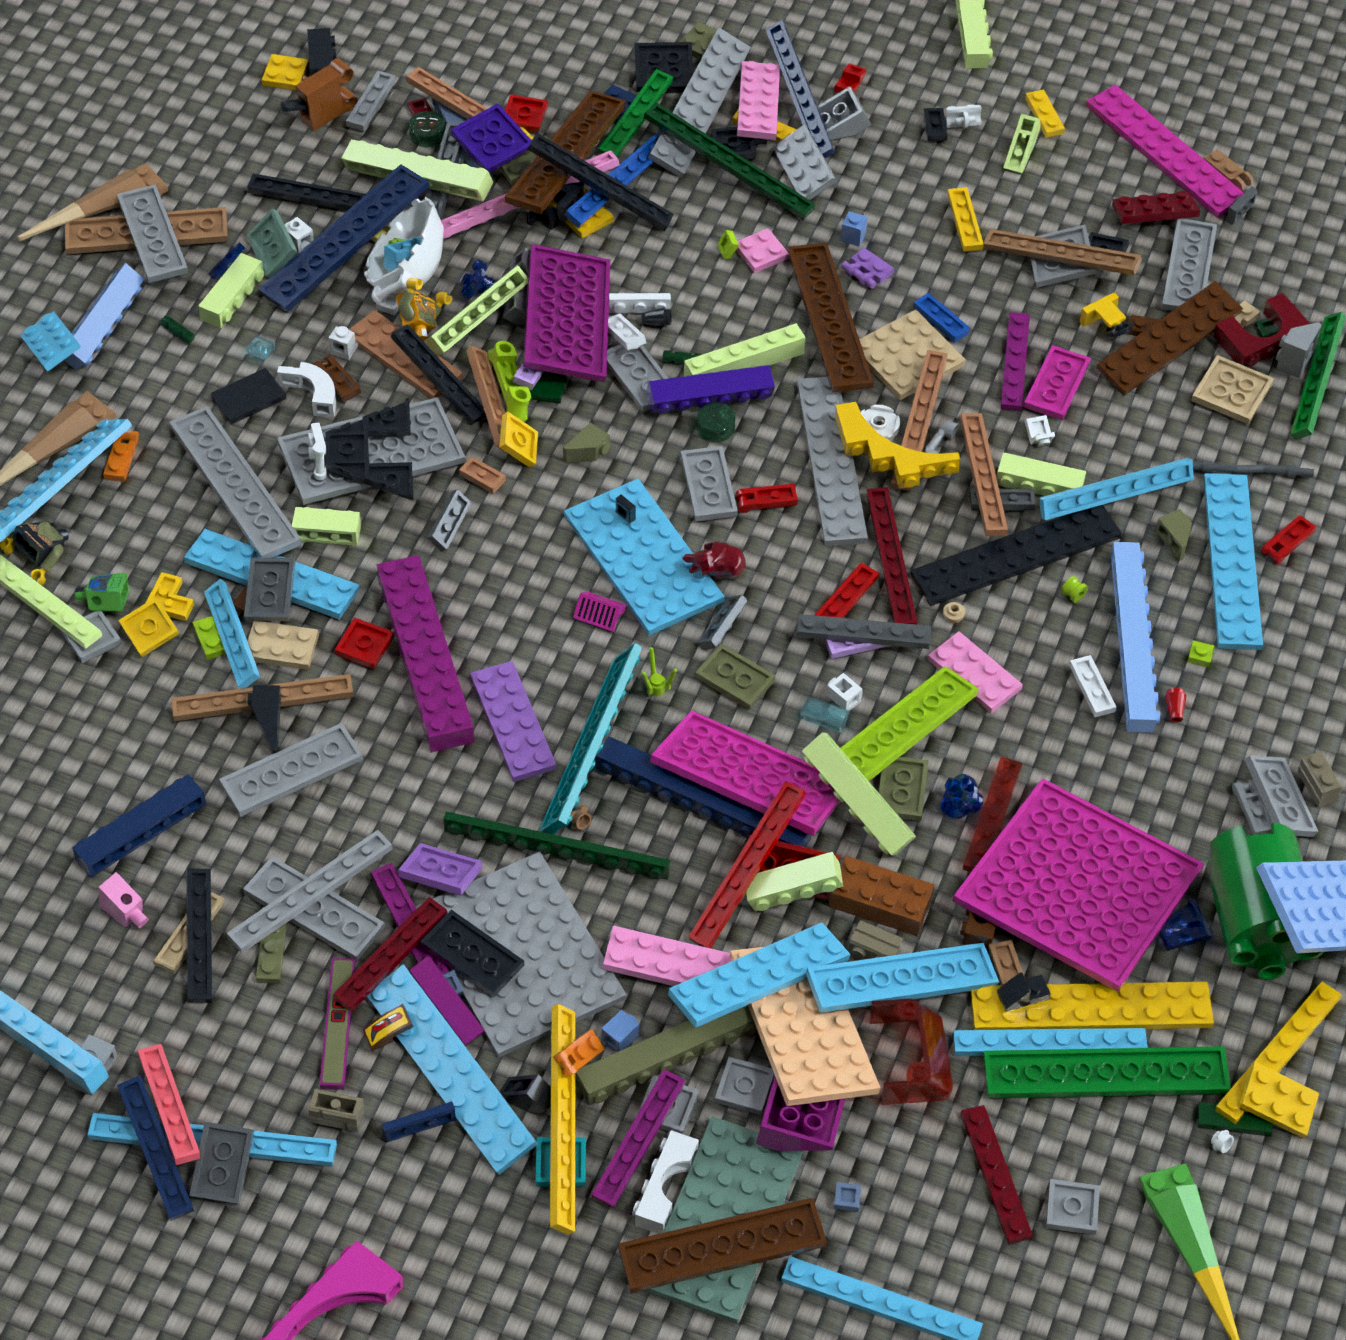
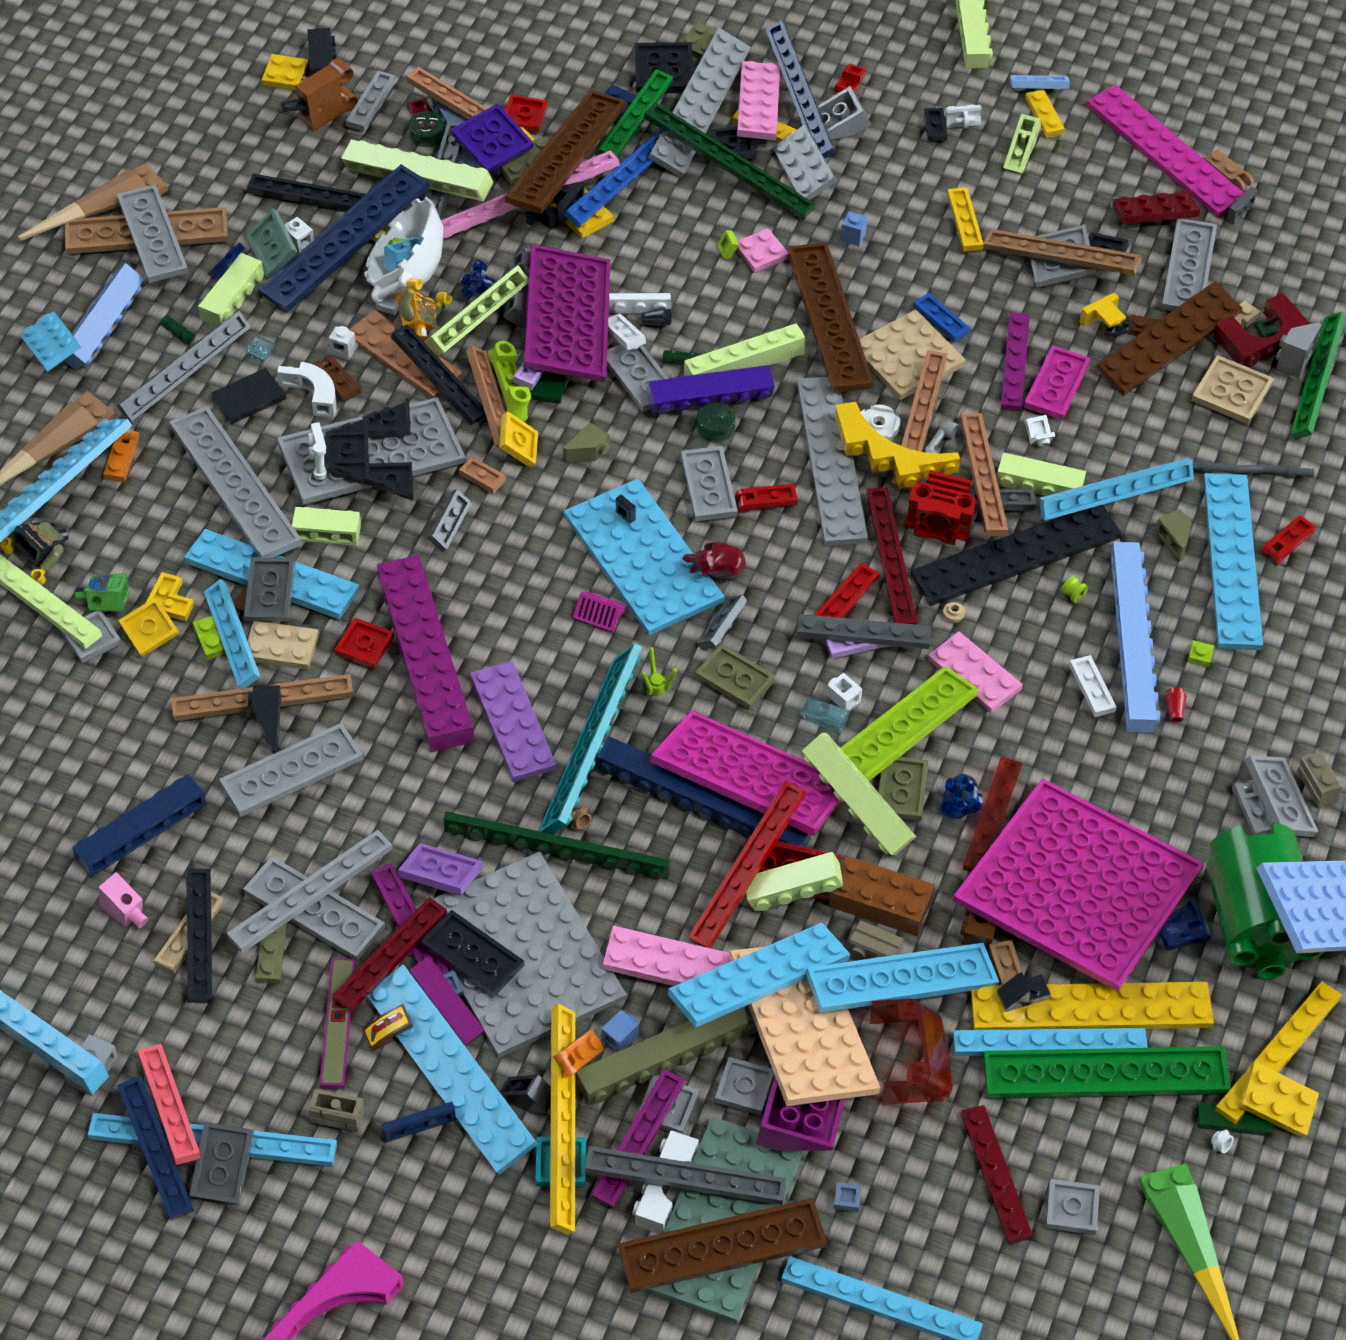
black plate [527,132,674,231] -> none
medium lavender plate [841,248,894,289] -> none
none -> plate [116,311,251,422]
none -> dark grey plate [584,1146,786,1205]
none -> red piece [905,471,975,546]
none -> light blue plate [1010,75,1070,91]

